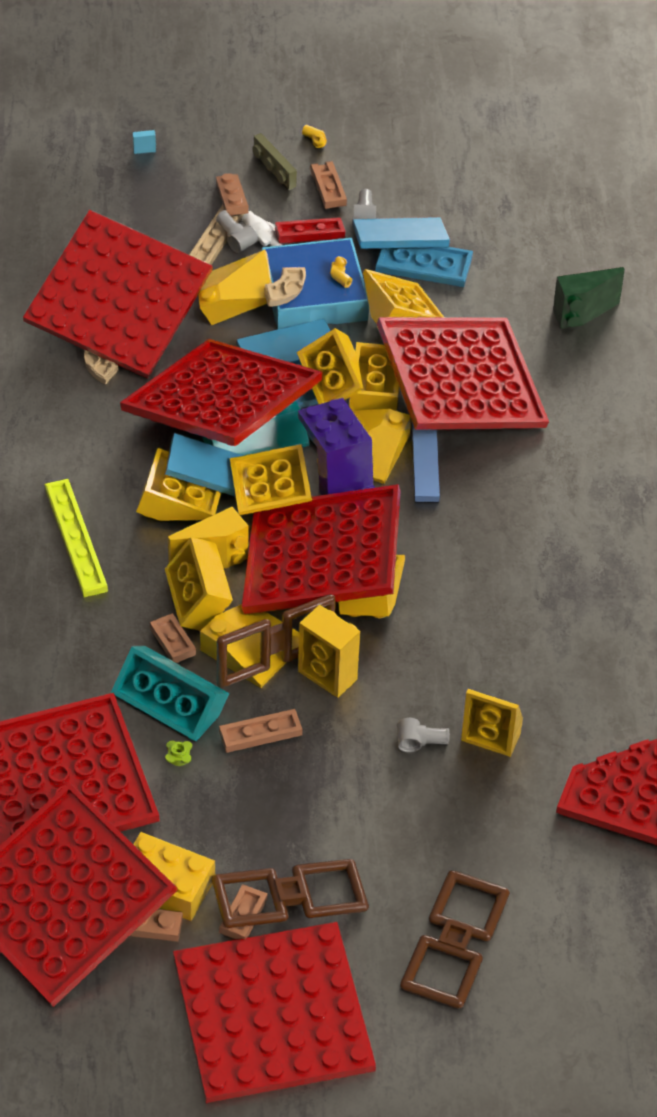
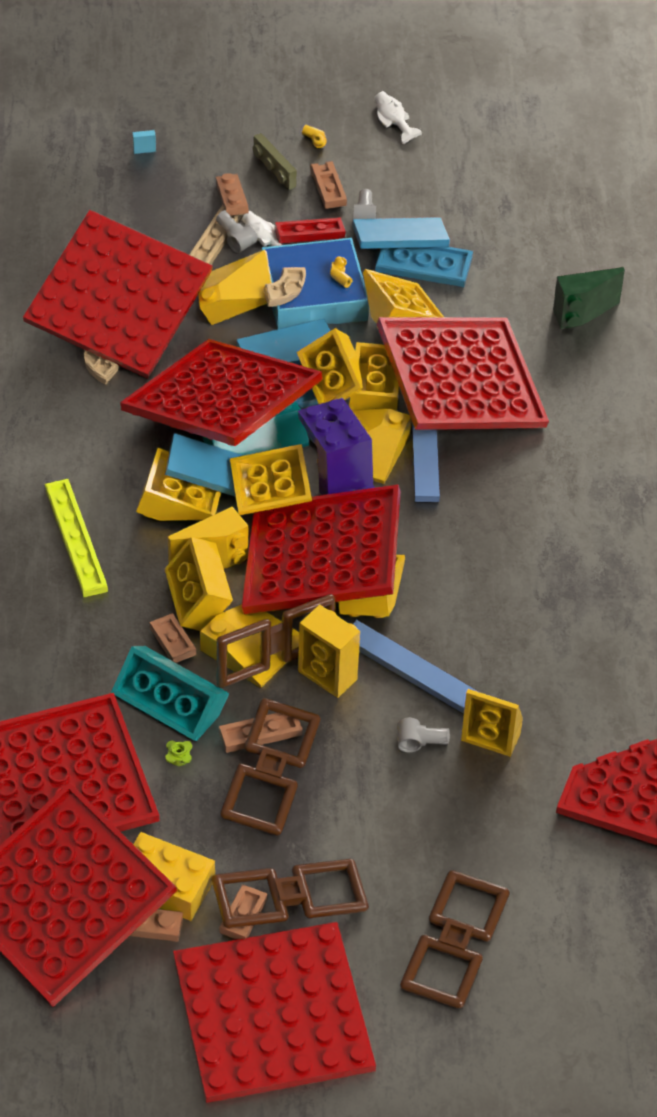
none -> reddish brown bar [220,698,321,836]
none -> medium blue tile [353,620,478,714]
none -> white animal [375,92,422,144]

